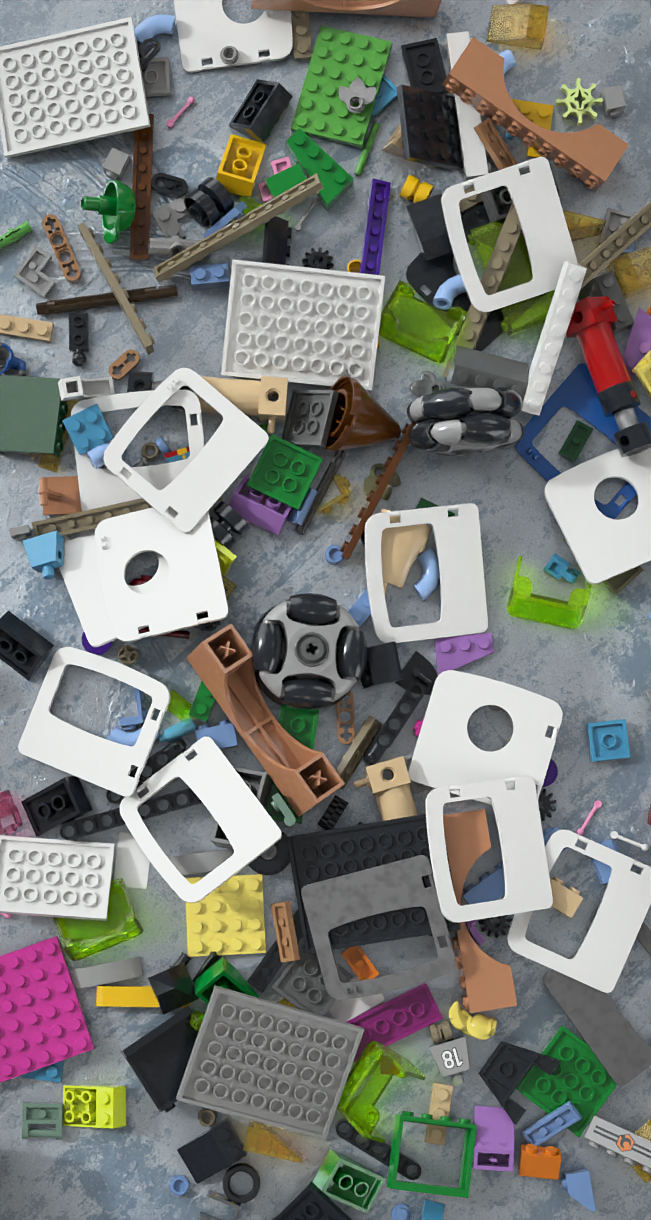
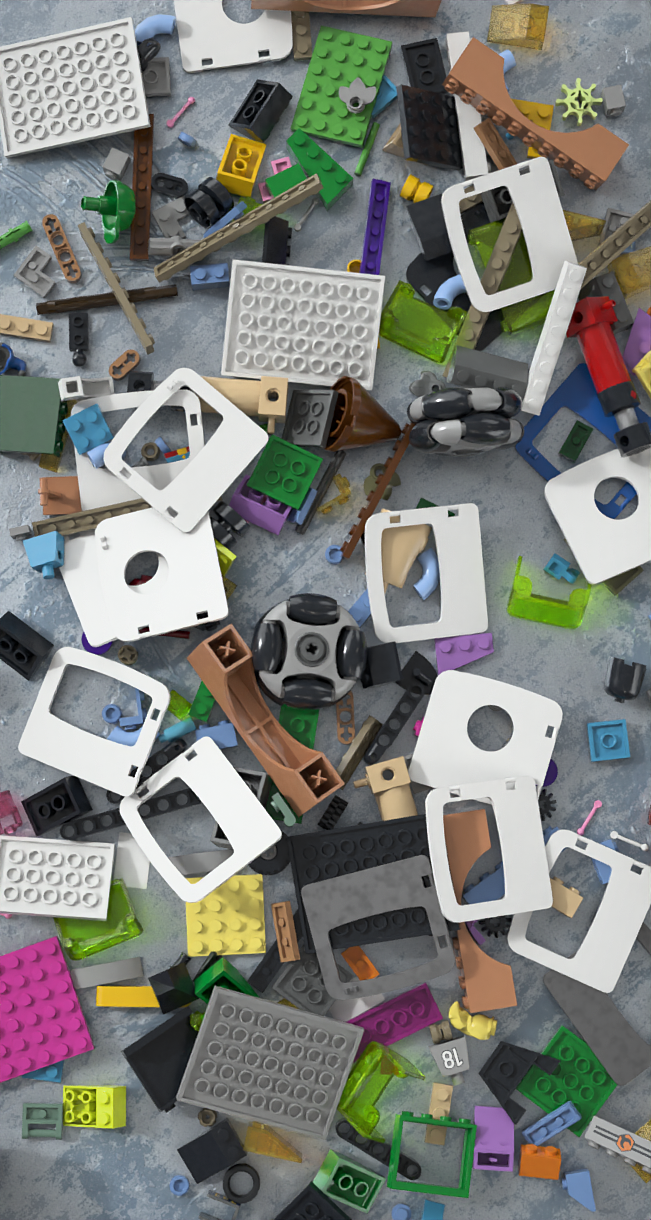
light grey plate [220,46,239,65] -> none
black gear [302,247,334,270] -> none
none -> medium blue tile [102,704,122,724]
none -> medium blue tile [178,132,197,148]
none -> black cylinder [604,657,647,703]

